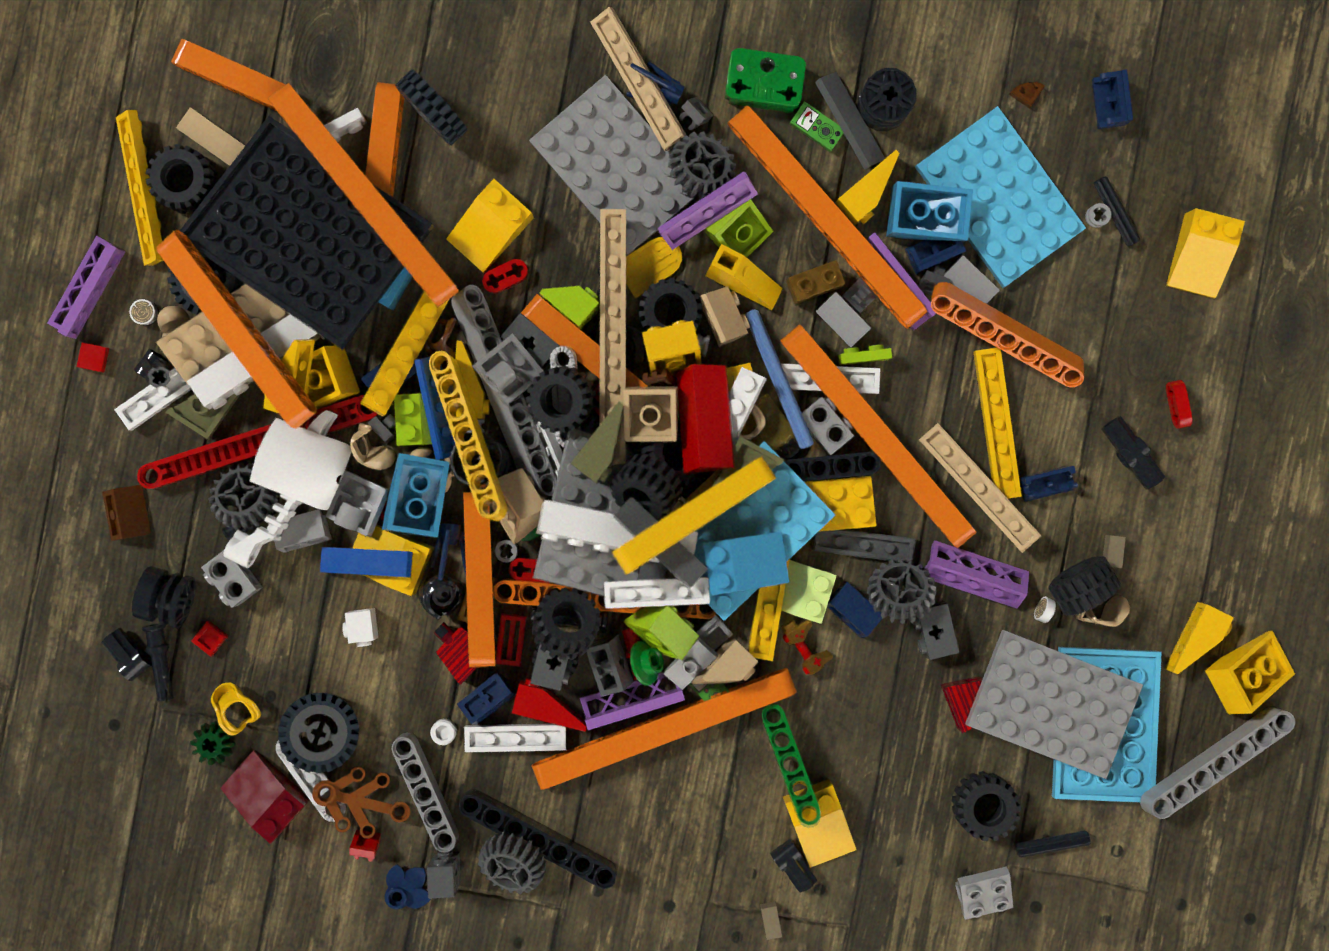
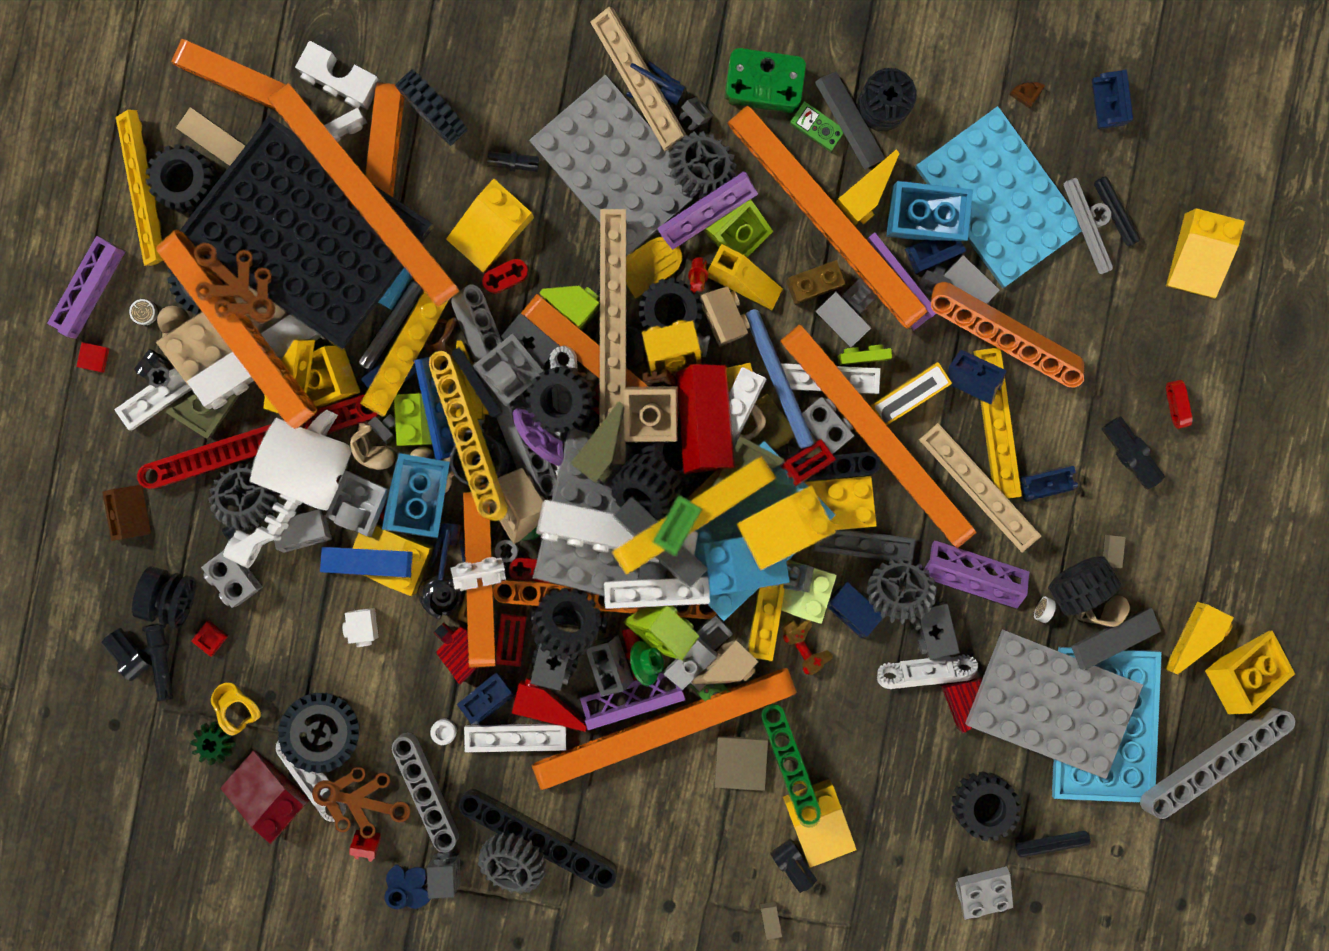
none -> dark orange plant [194,243,275,322]
none -> white arch [295,40,380,110]
none -> light grey axle [359,281,423,370]
none -> white hinge [451,557,506,591]
none -> black tile [452,347,503,418]
none -> black pin [487,150,539,172]
none -> medium lavender tile [512,407,564,466]
none -> bright green tile [652,496,702,556]
none -> red axle [688,257,708,293]
none -> dark tan tile [714,736,768,791]
none -> yellow slope [737,485,836,570]
none -> red tile [781,439,836,487]
none -> flat silver tile [784,563,814,592]
none -> slope [871,362,952,425]
none -> white plate [877,655,978,689]
none -> dark blue hinge [947,350,1007,404]
none -> light grey axle [1063,178,1113,274]
none -> dark grey tile [1071,608,1161,670]

